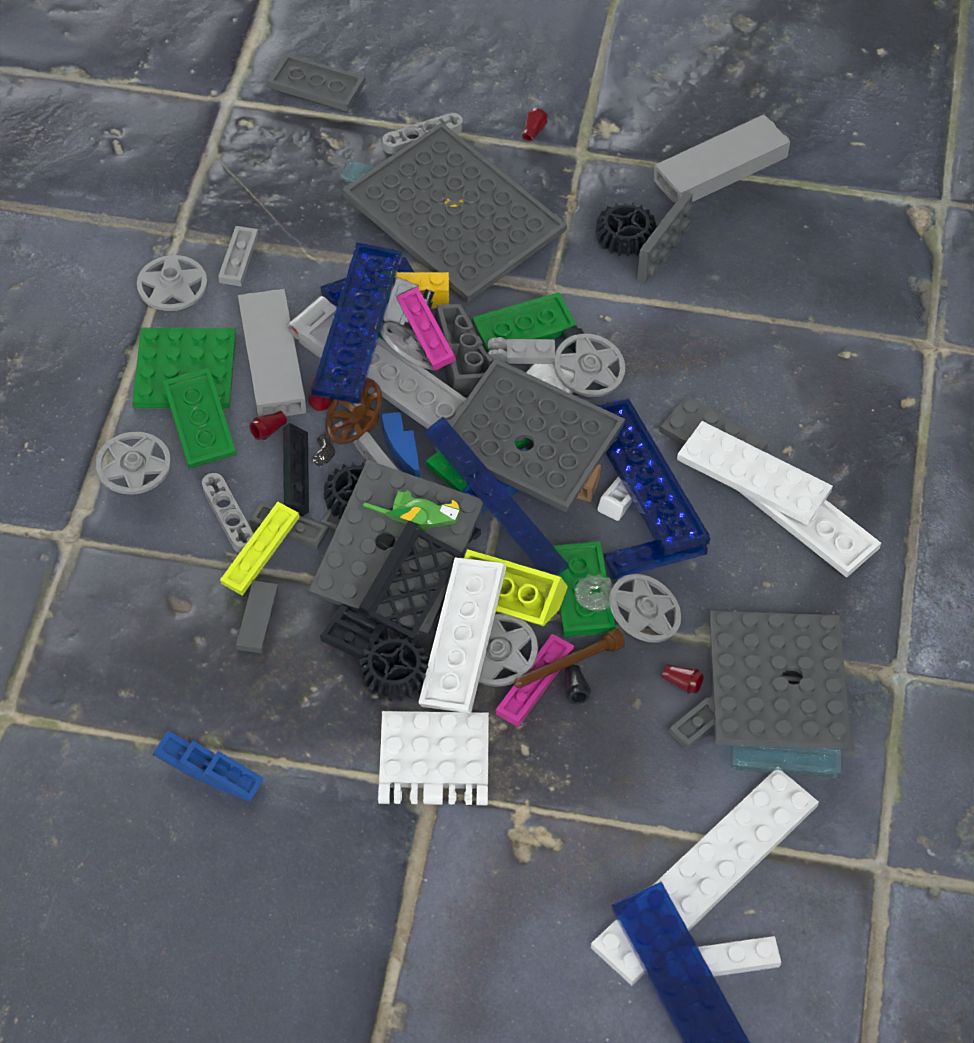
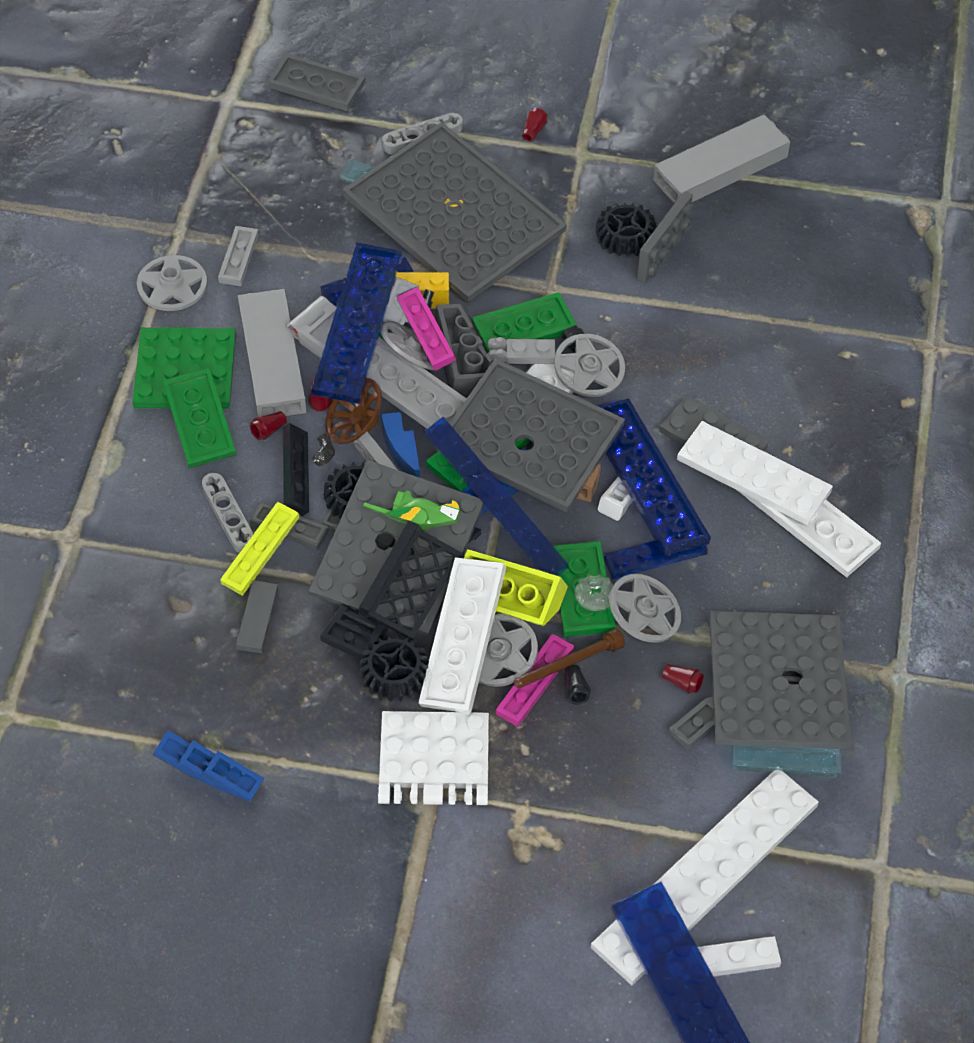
light grey wheel [96,432,171,495] -> none

